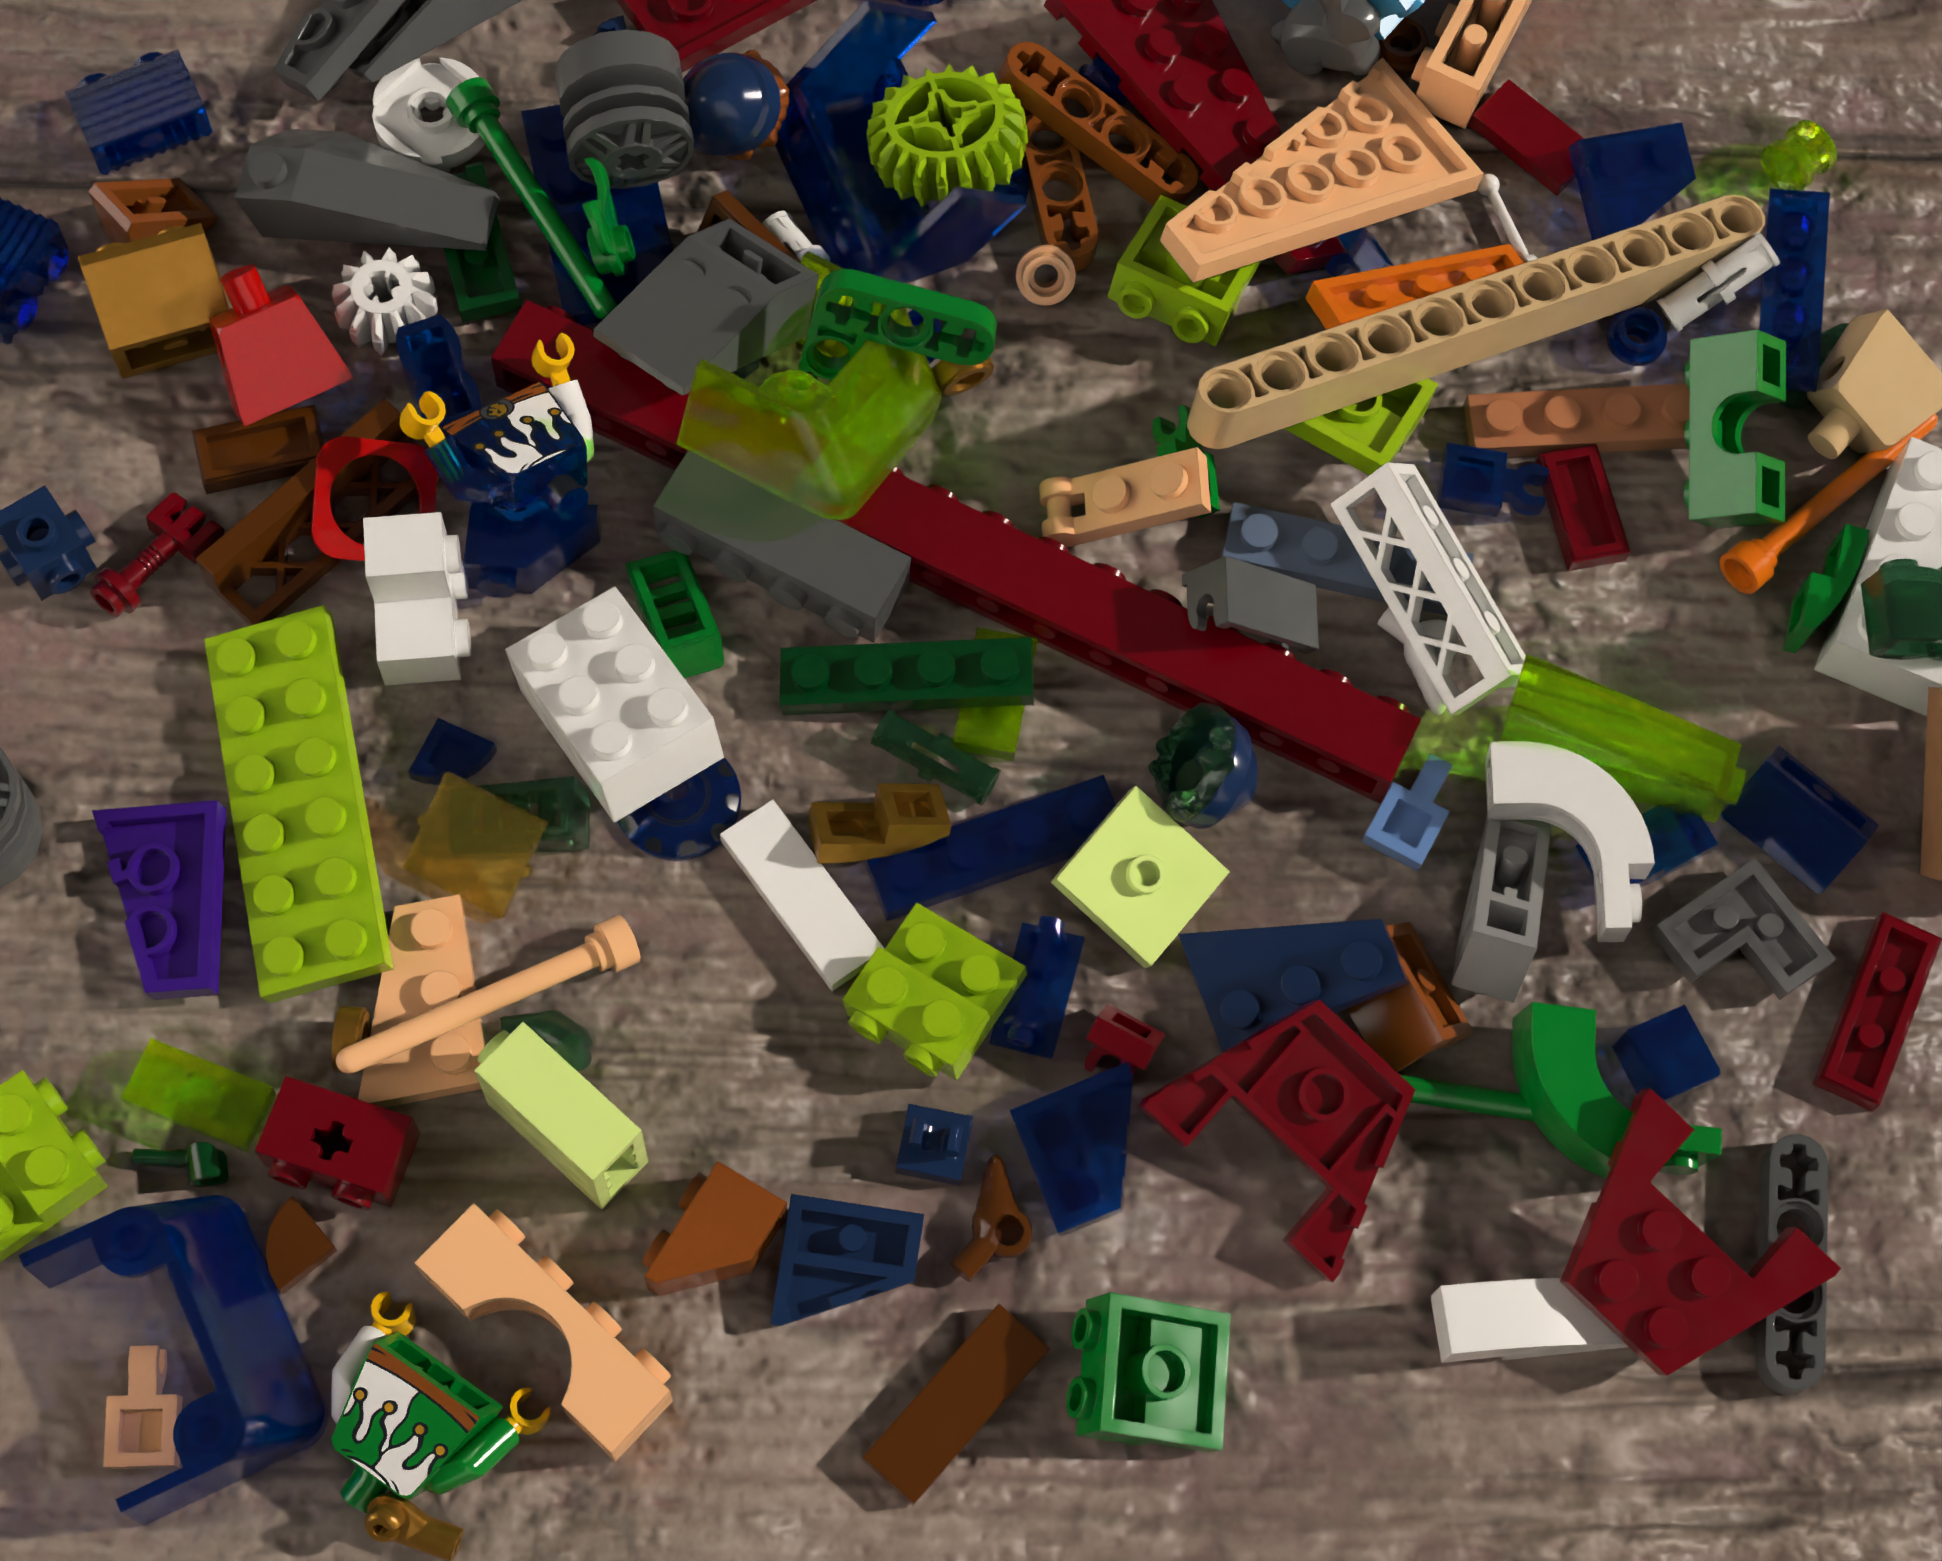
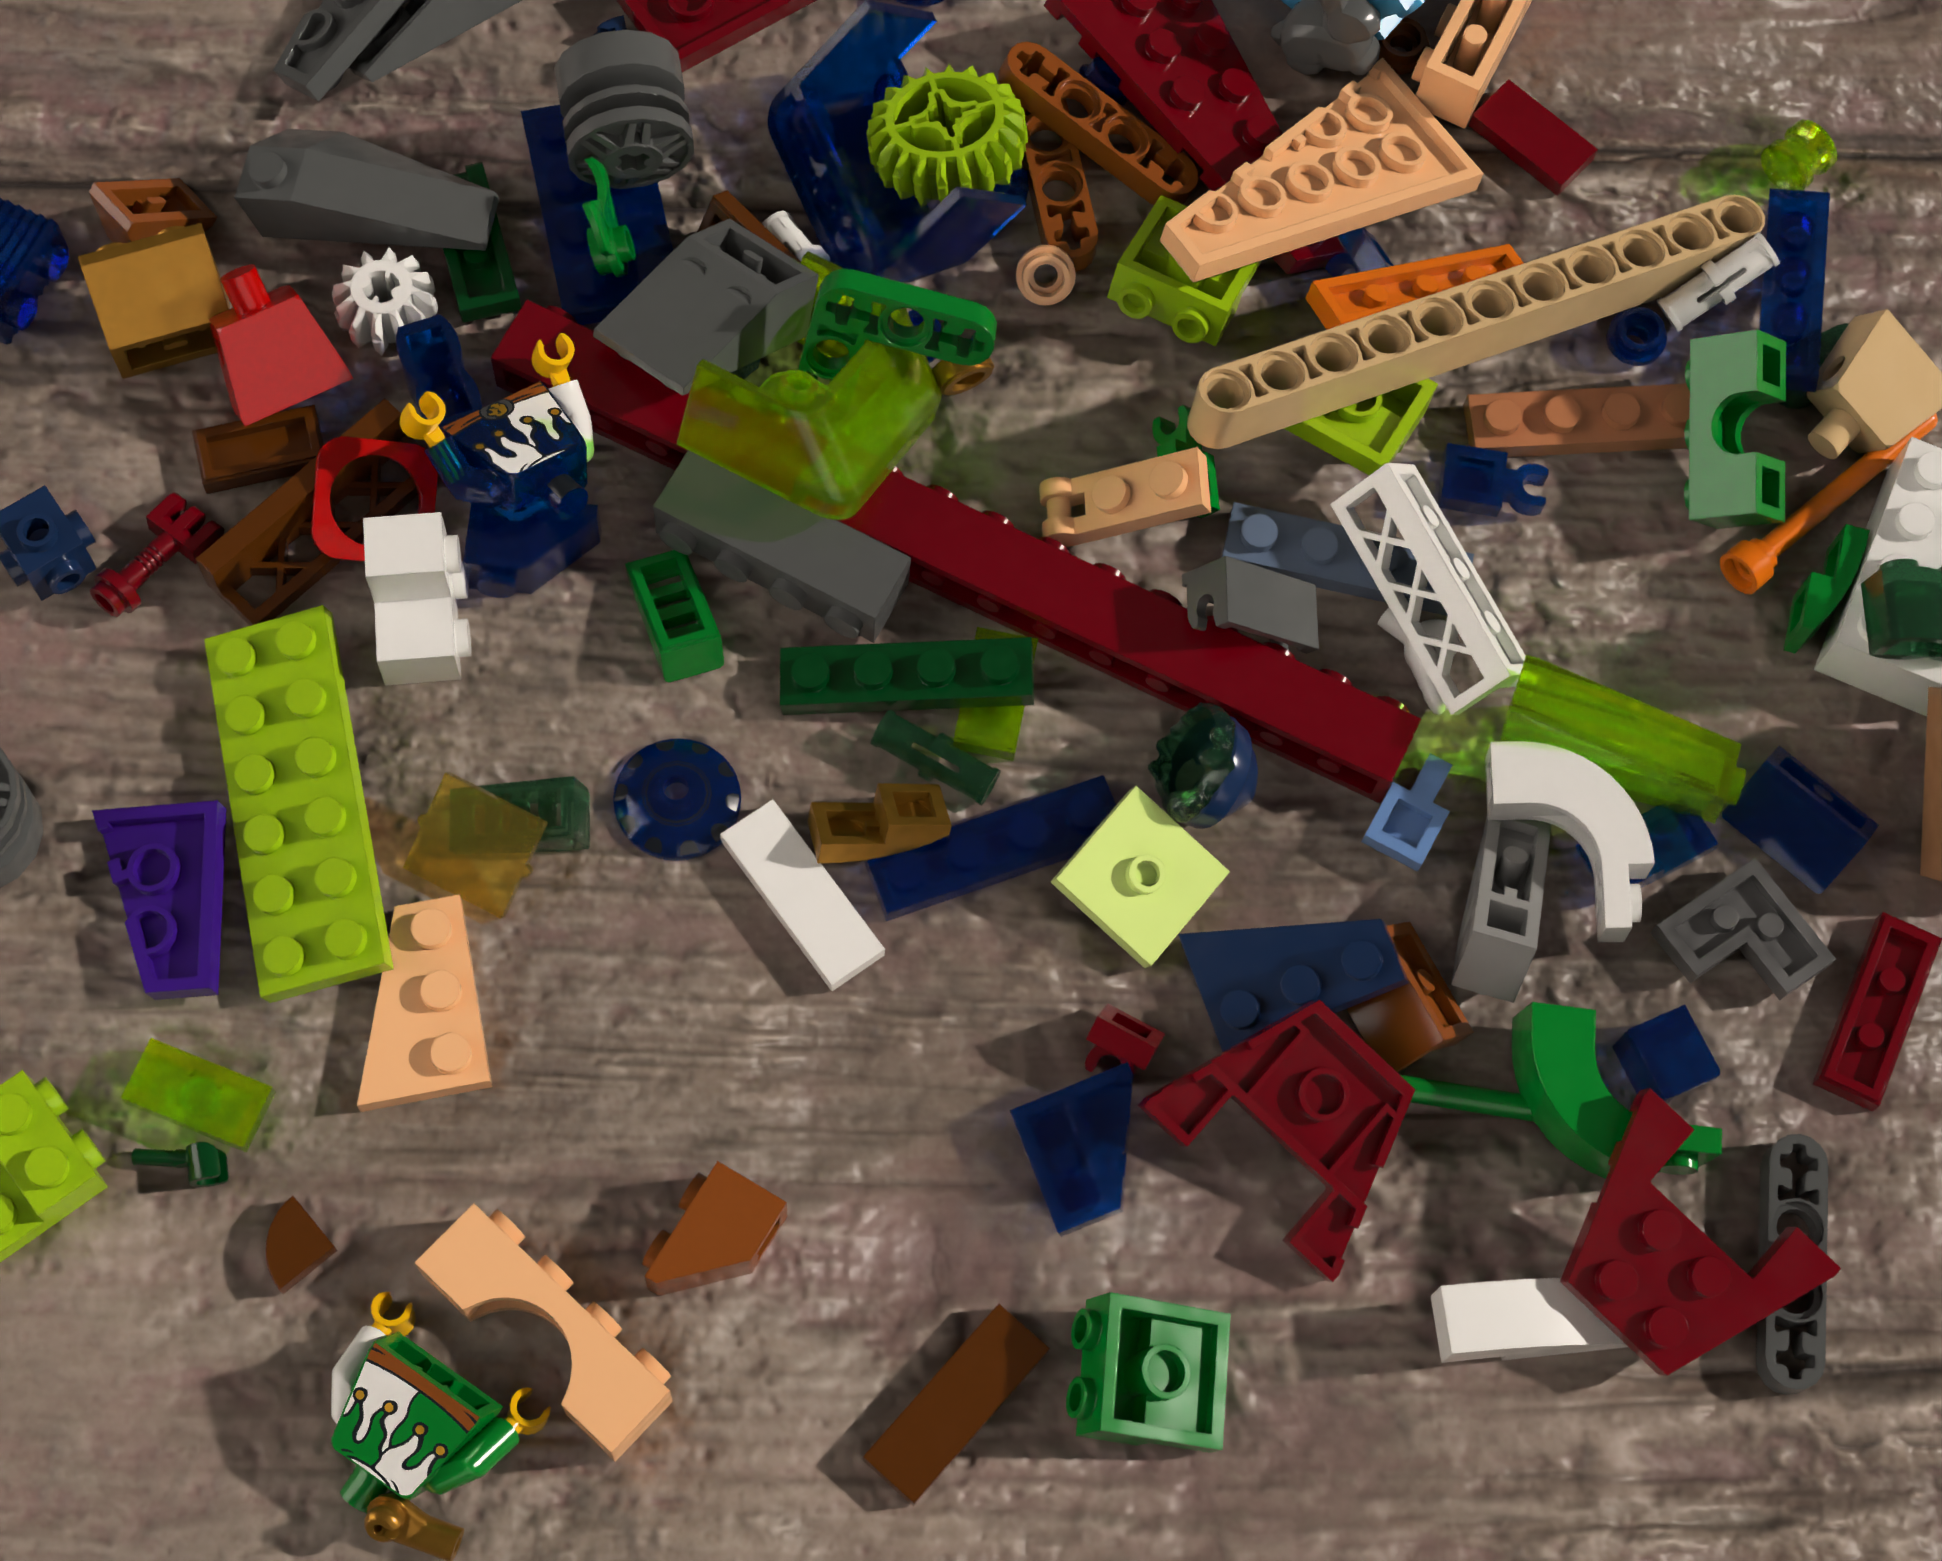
clear blue windscreen [19,1195,329,1526] -> none
clear blue brick [64,49,213,175] -> none
light nougat plate [103,1345,183,1469] -> none
dark red brick [255,1076,421,1211] -> none
pearl gold tile [332,1005,371,1074] -> none
light nougat piece [336,915,640,1074] -> none
white plate [372,57,485,173] -> none
clear blue tile [408,718,497,785] -> none
green piece [446,77,618,320] -> none
yellowish green brick [474,1022,648,1210] -> none
clear green arm [500,1010,593,1071] -> none
white brick [505,586,724,823] -> none
dark blue hair [683,50,790,161] -> none
dark blue wing [770,1194,924,1326] -> none
lime plate [842,902,1027,1081] -> none
dark blue tile [895,1104,974,1186] -> none
reddish brown animal [950,1154,1032,1282] -> none
clear blue hinge [989,916,1085,1060] -> none
white hinge [1477,173,1538,263] -> none
dark red tile [1535,444,1631,571] -> none
clear blue wing [1568,122,1696,240] -> none

